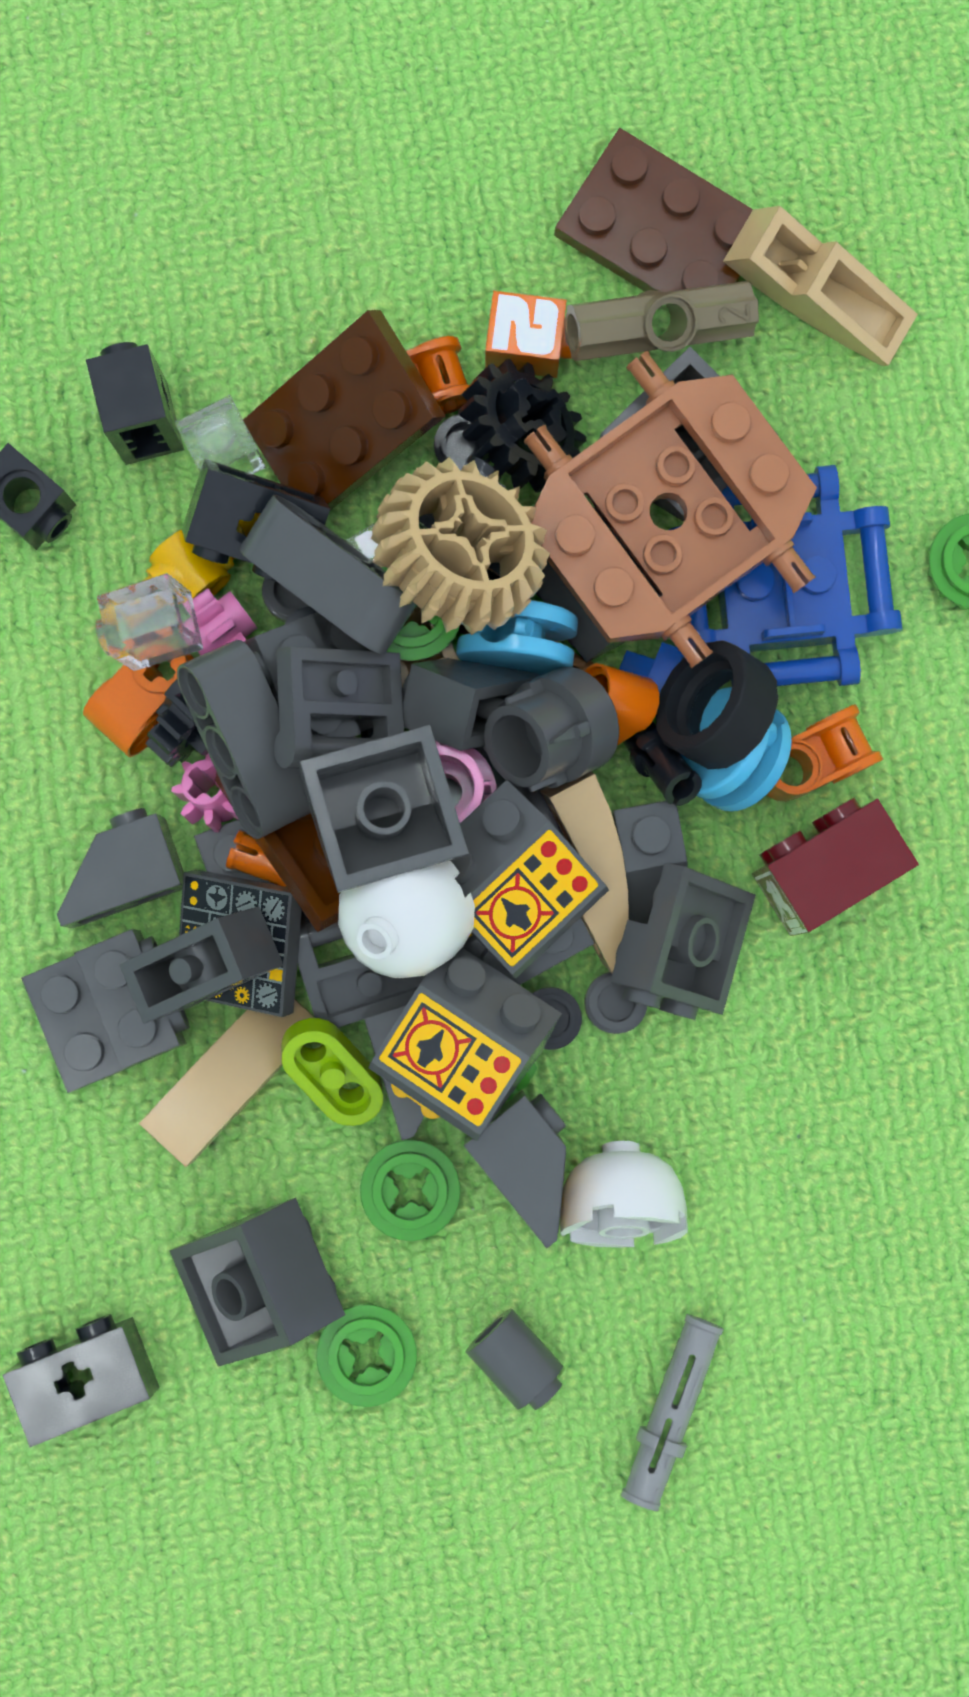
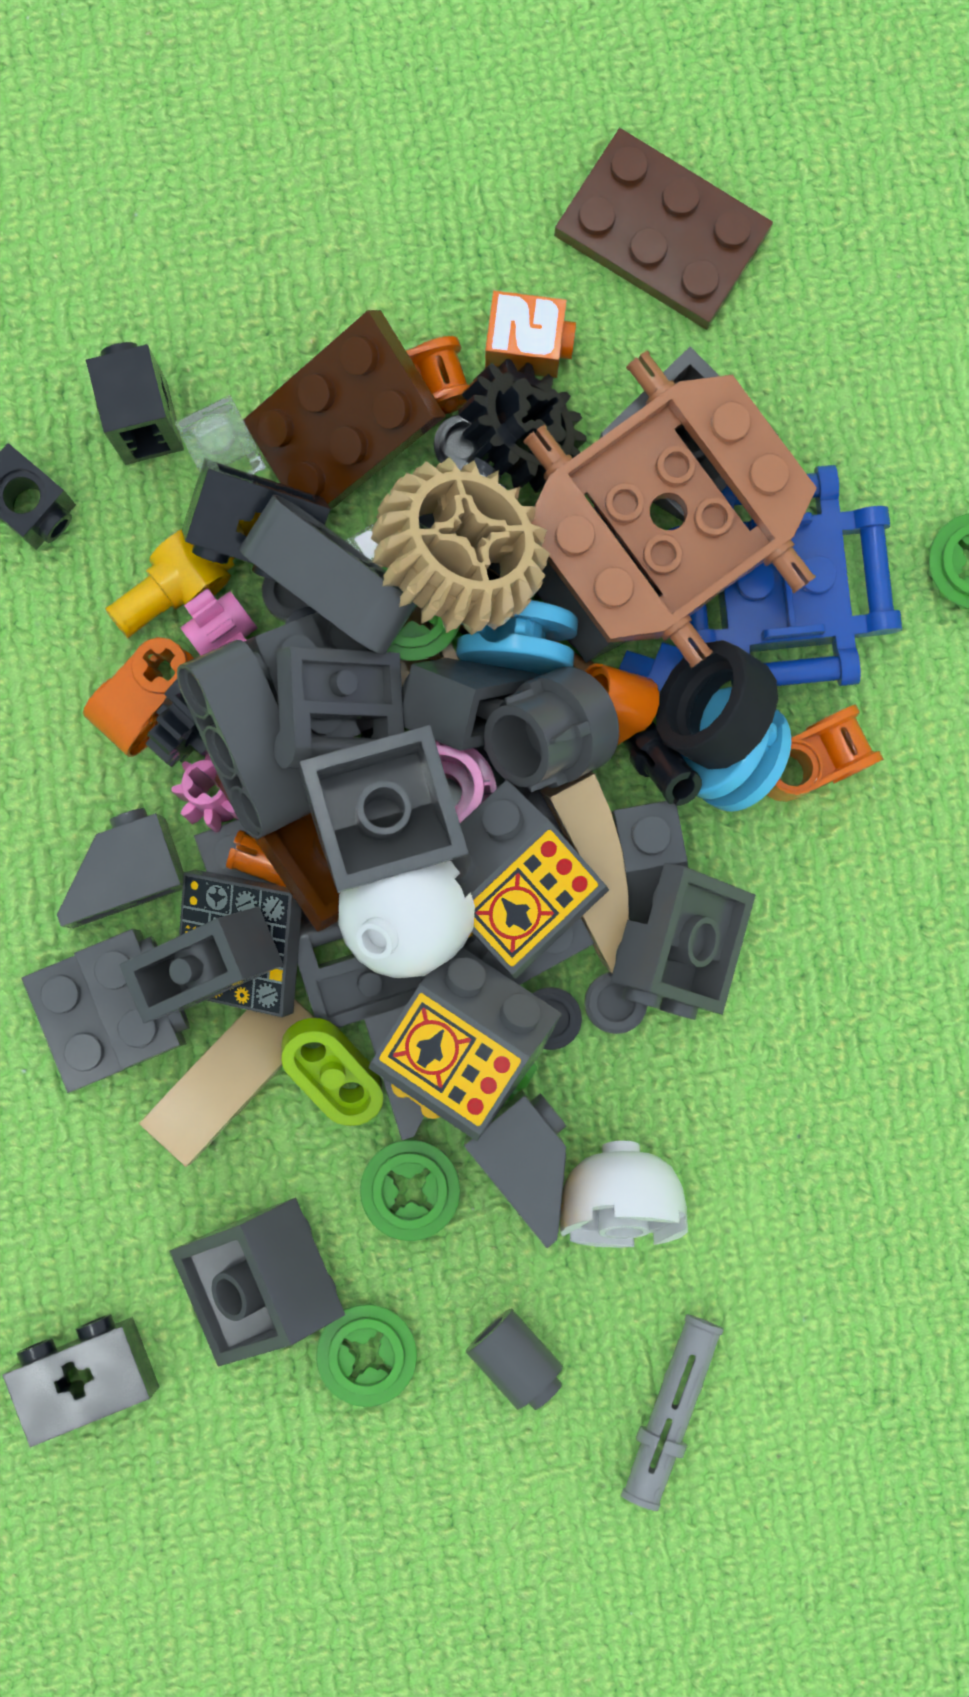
clear brick [96,573,203,671] -> none
dark tan piece [564,281,759,361] -> none
tan slope [723,206,918,366] -> none
dark red brick [751,797,919,936] -> none

